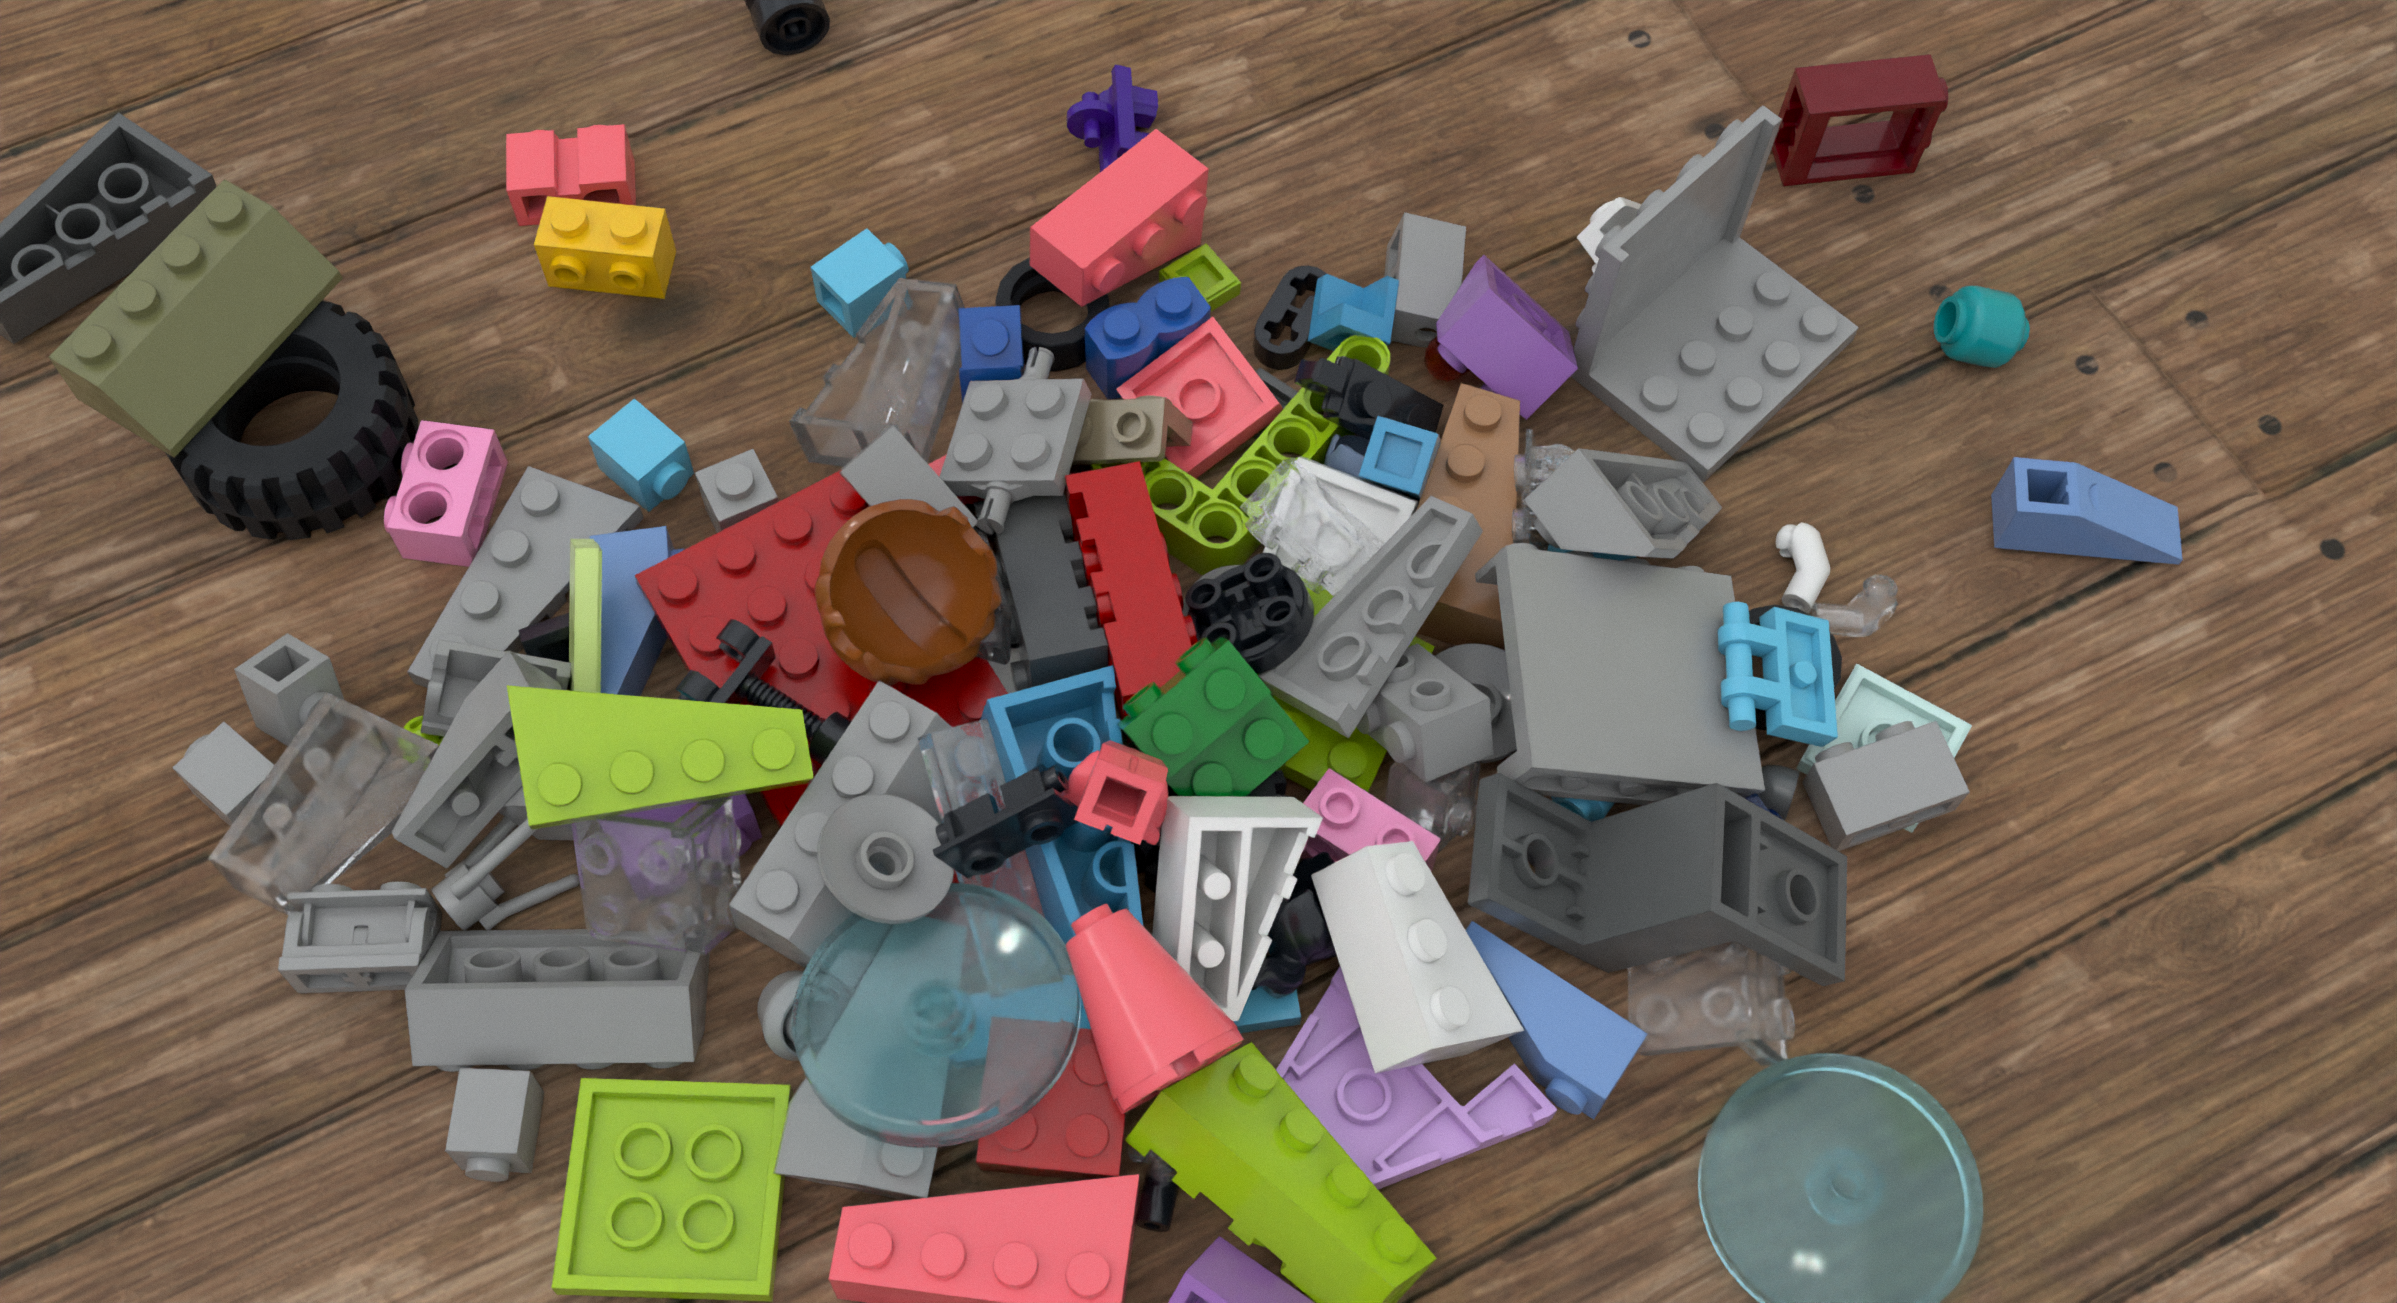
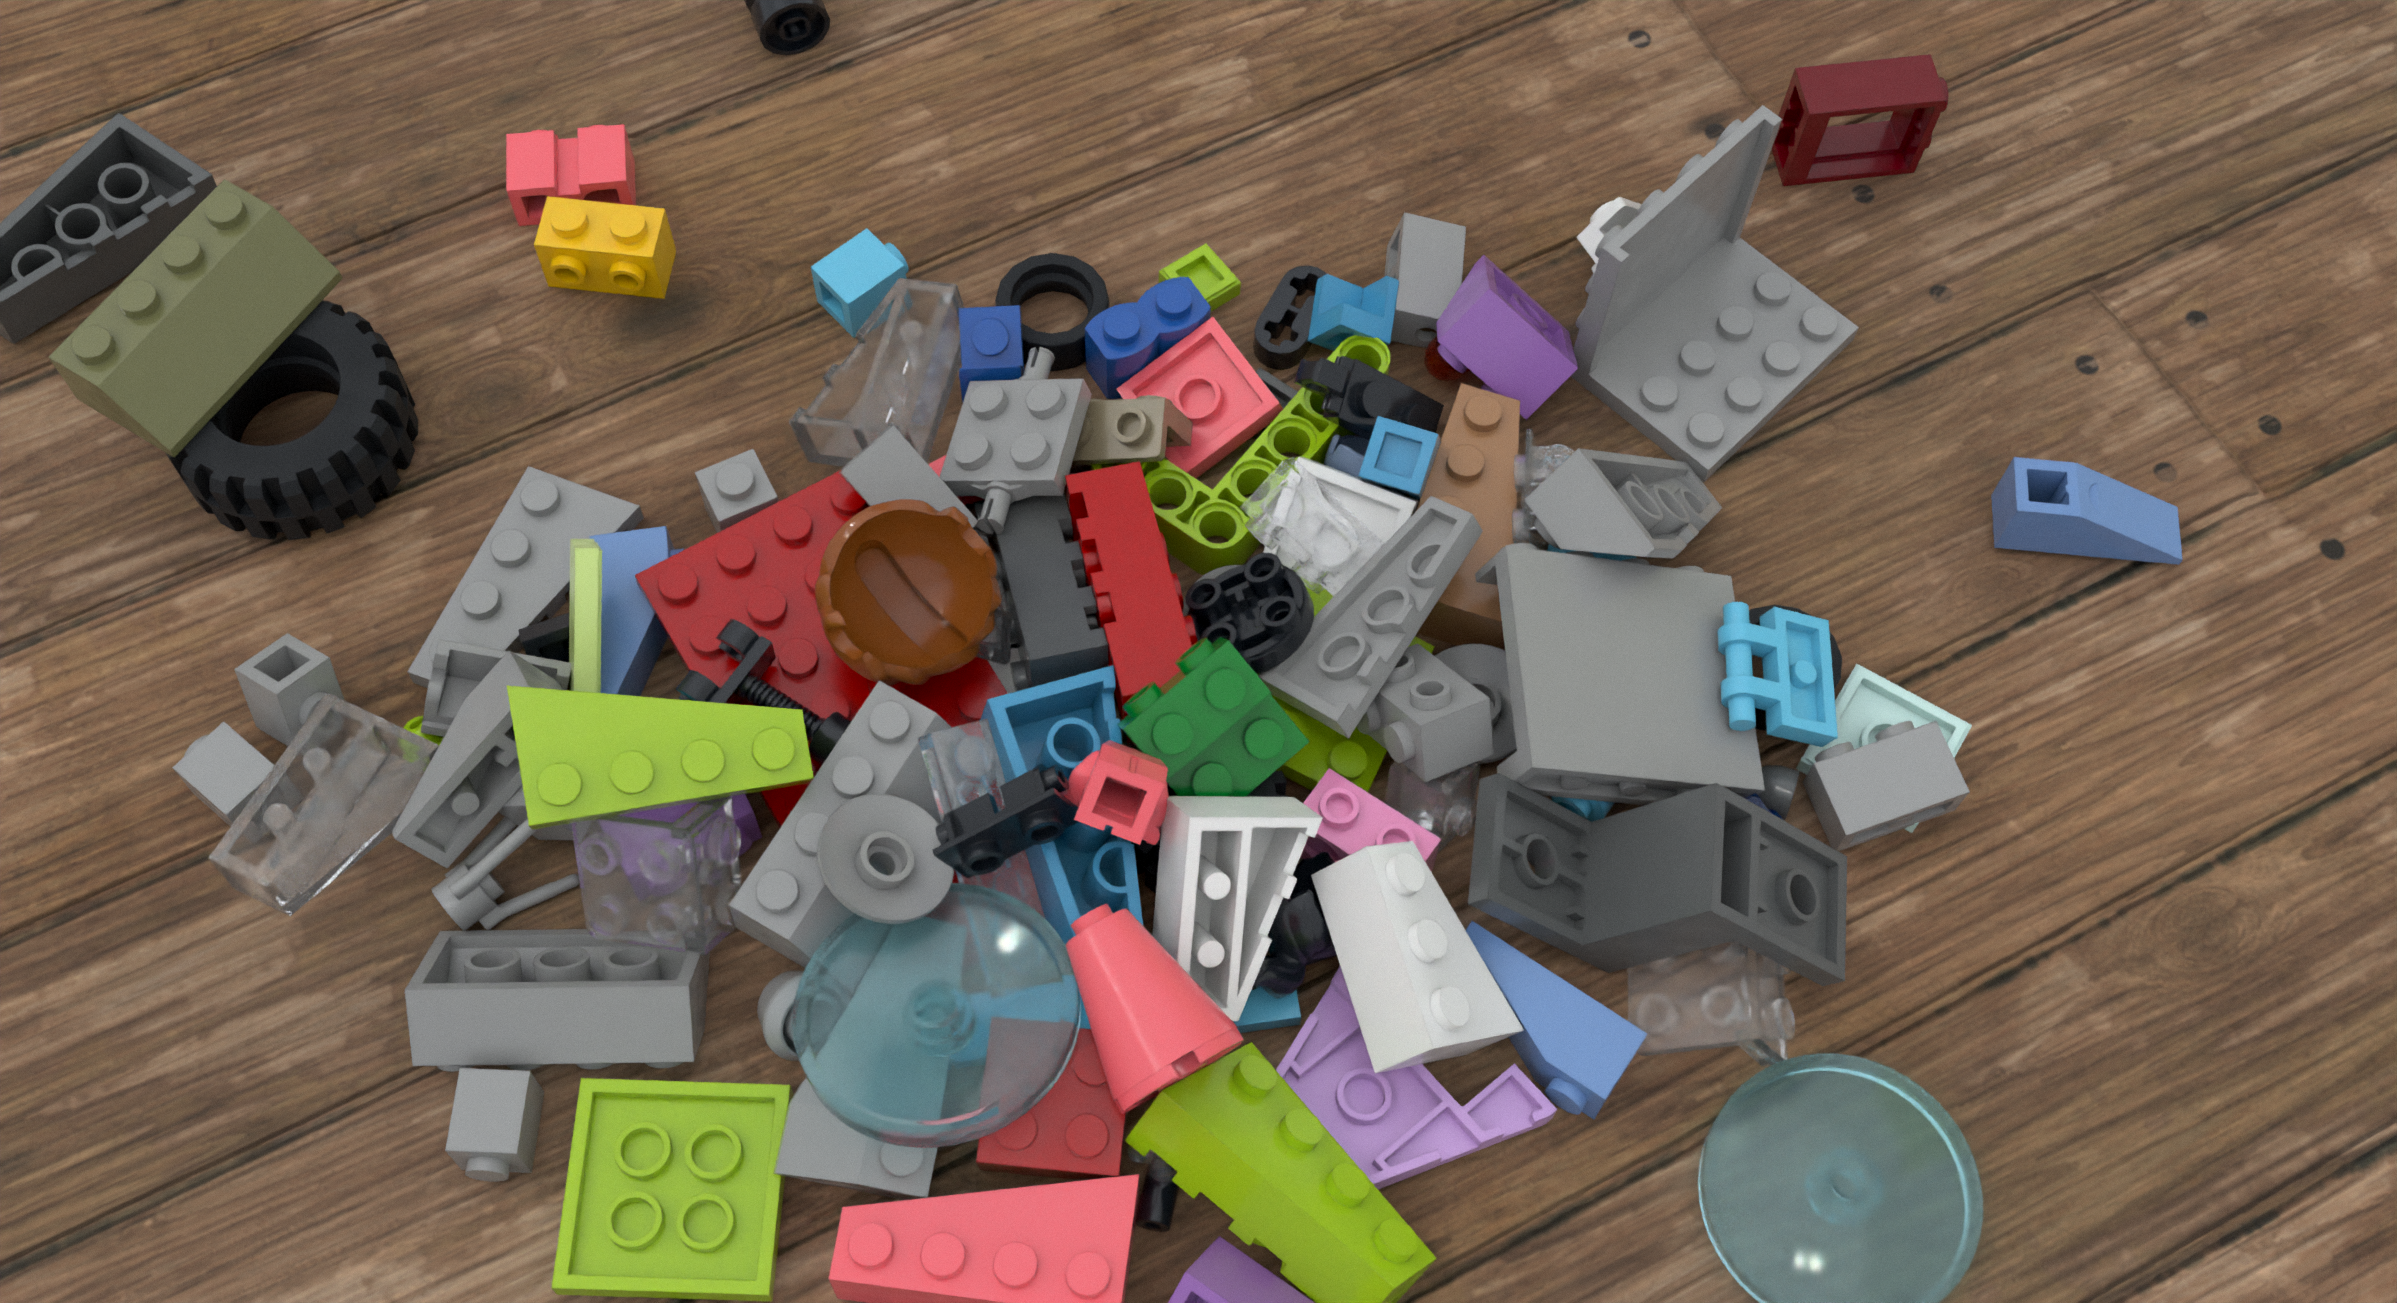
light grey hinge [278,882,442,993] -> none
bright pink brick [384,420,508,567] -> none
medium azure brick [588,398,694,512] -> none
coral wedge [1030,129,1209,307] -> none
dark purple hips [1066,65,1158,172] -> none
white arm [1776,522,1831,613] -> none
clear arm [1811,575,1898,637] -> none
teal head [1934,286,2030,368] -> none

